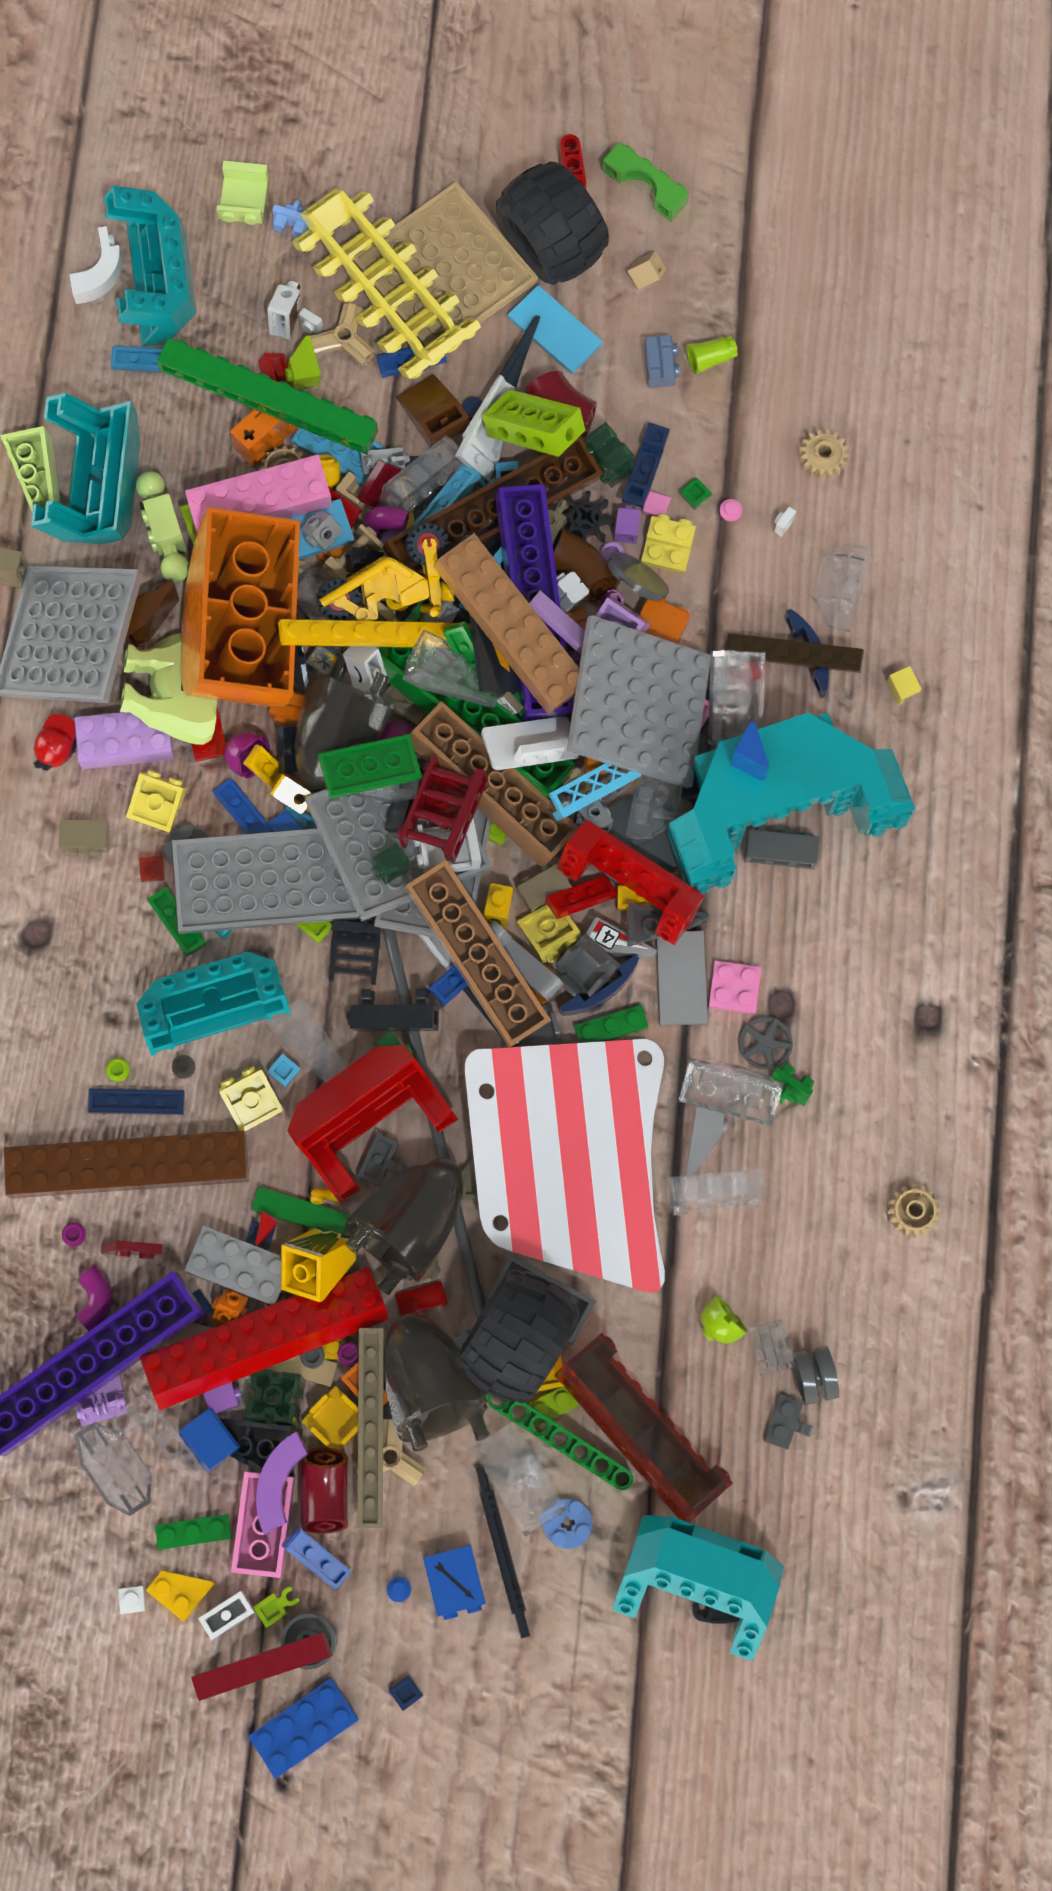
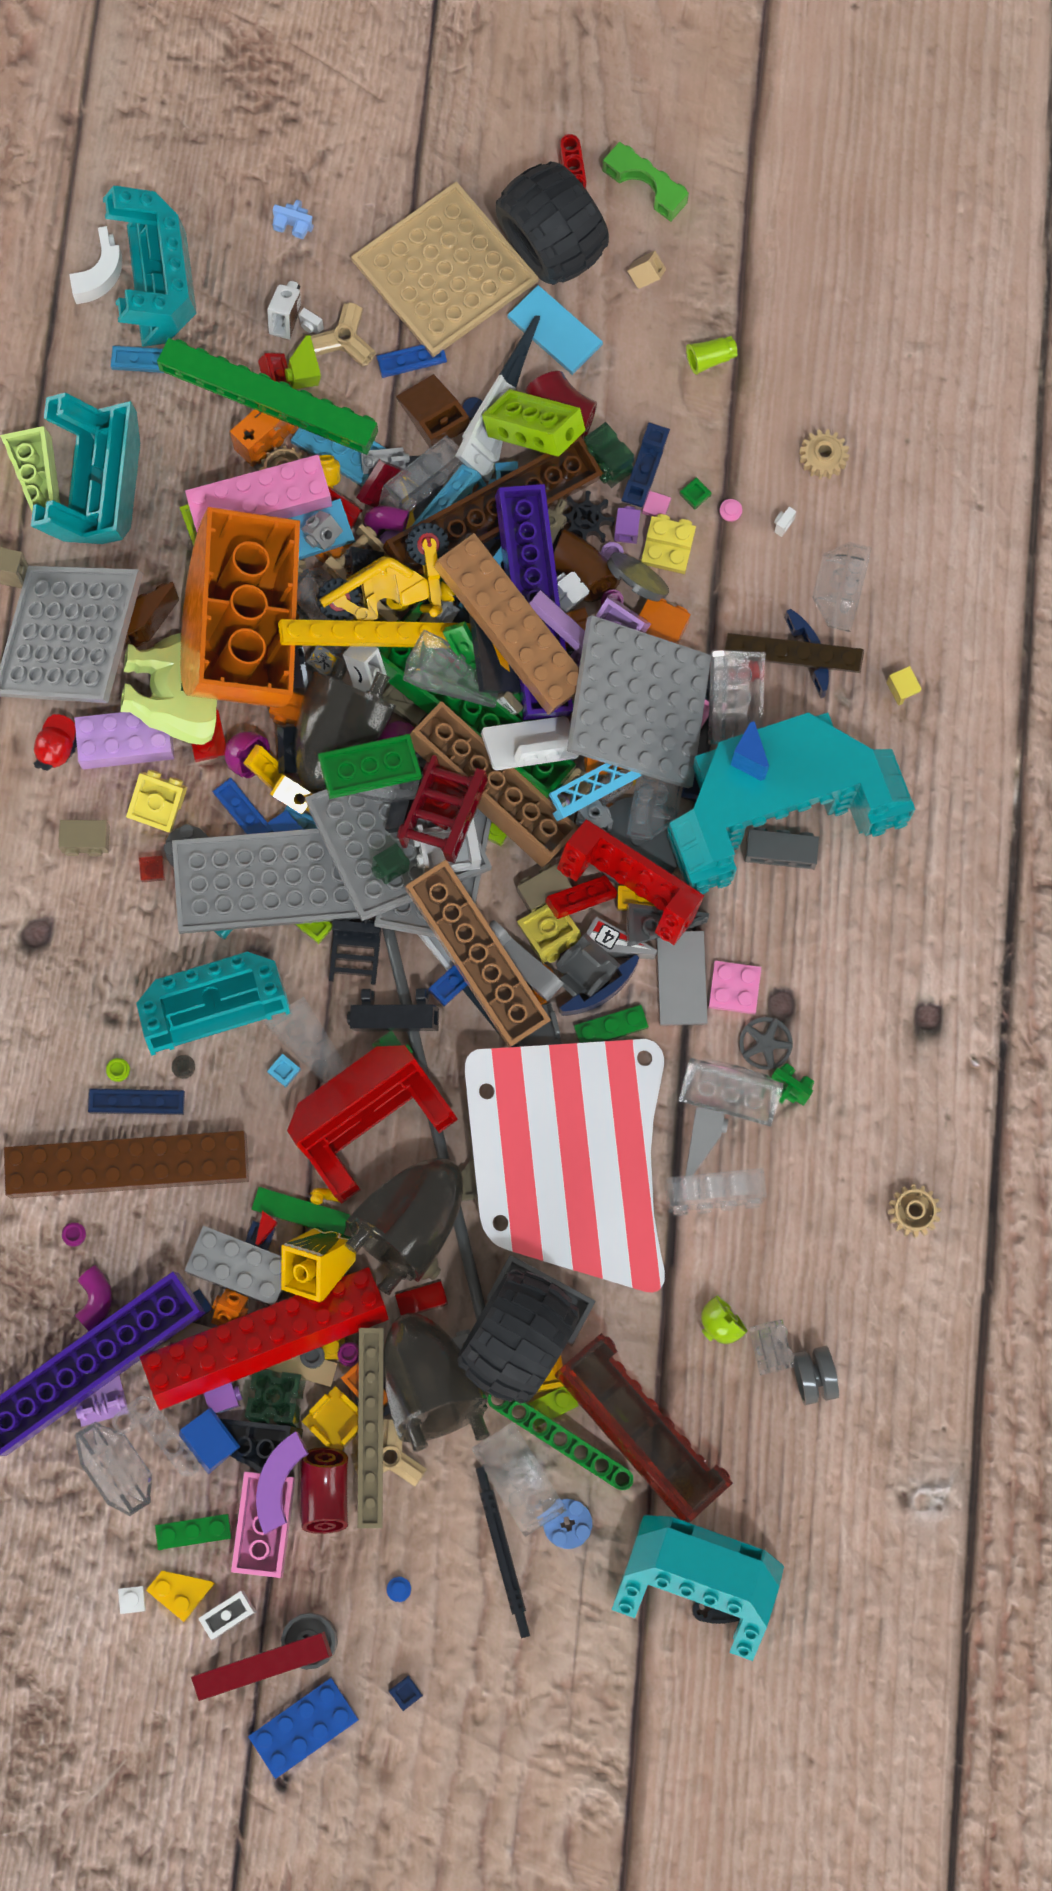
dark red wing [101,1240,163,1260] -> none
yellowish green brick [136,471,190,583] -> none
green plate [147,887,206,957] -> none
yellowish green panel [217,161,269,225] -> none
light yellow plate [218,1065,284,1131] -> none
lime plate [253,1587,300,1628] -> none
tile [282,1526,352,1590] -> none
light yellow piece [292,189,481,379] -> none
tan panel [336,472,365,508] -> none
dark grey plate [357,1133,407,1187] -> none
blue brick [423,1545,486,1620] -> none
yellow torso [484,883,515,930] -> none
sand blue brick [644,335,680,388] -> none
dark grey plate [765,1395,814,1450] -> none

